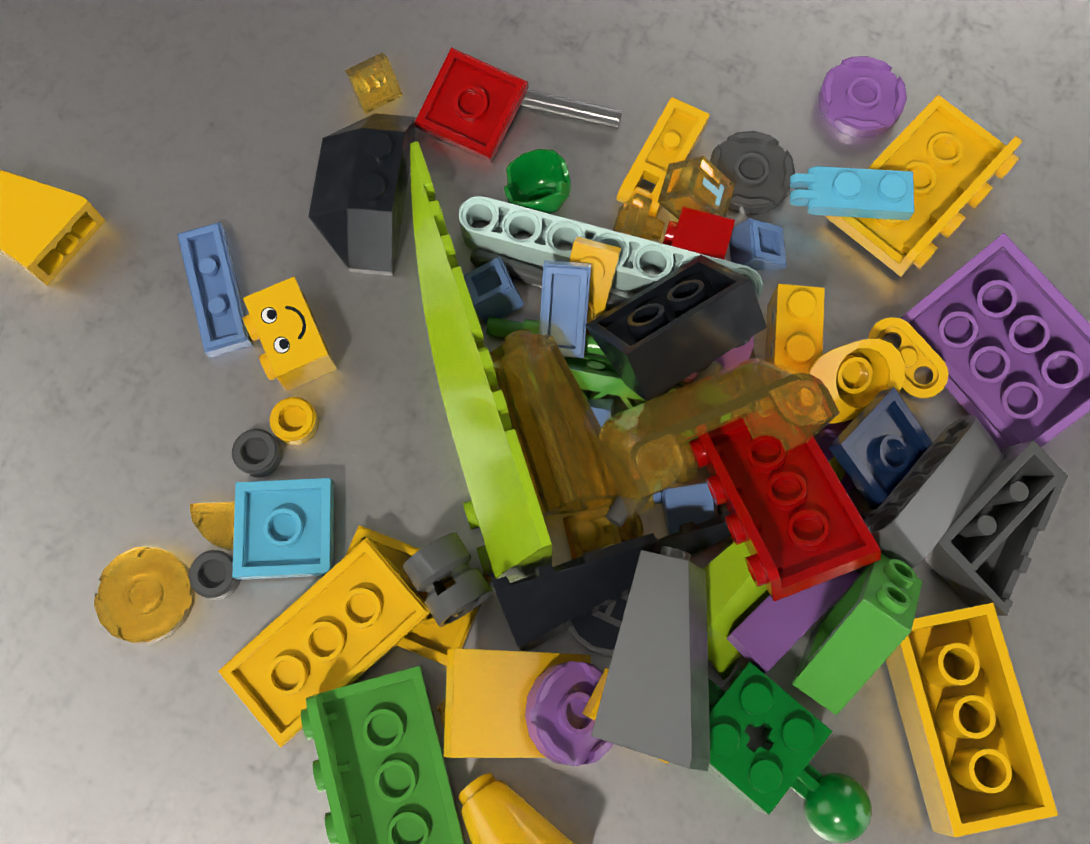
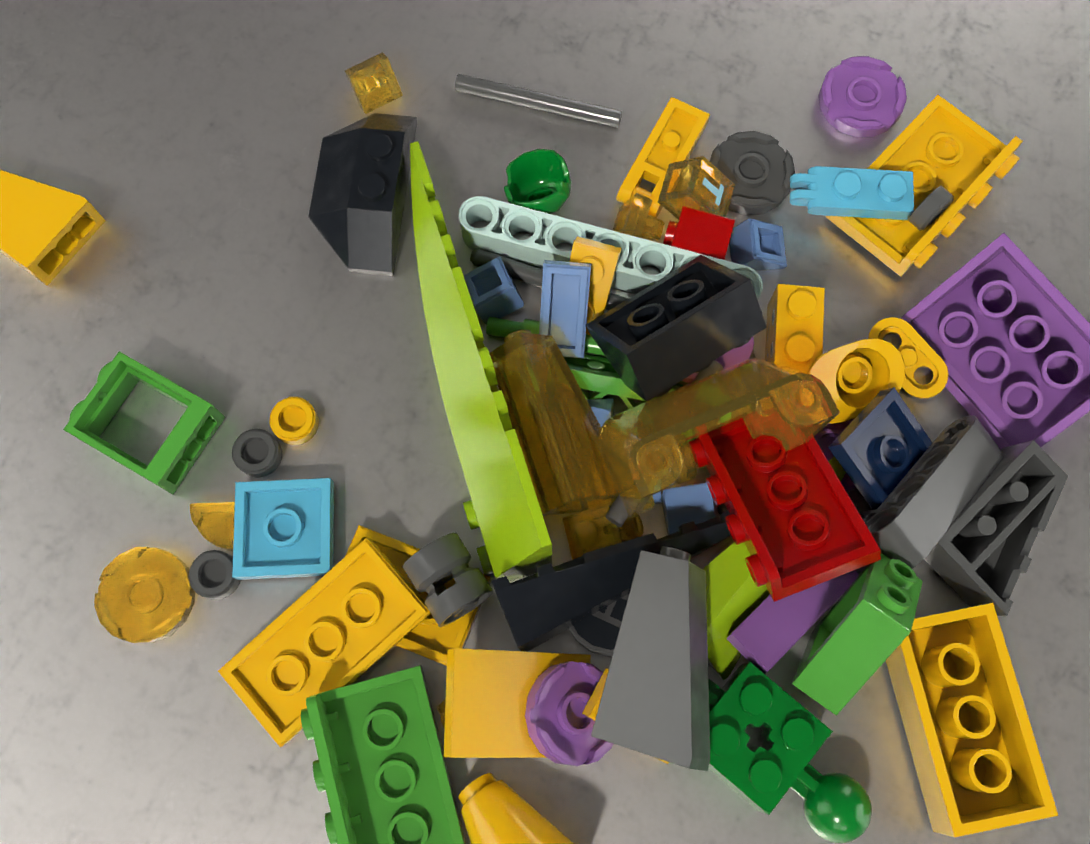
medium blue tile [177,222,253,358] -> none
yellow brick [242,276,337,391] -> none
red tile [414,47,529,163] -> none
none -> bright green window [63,351,226,495]
none -> dark grey tile [908,185,954,231]

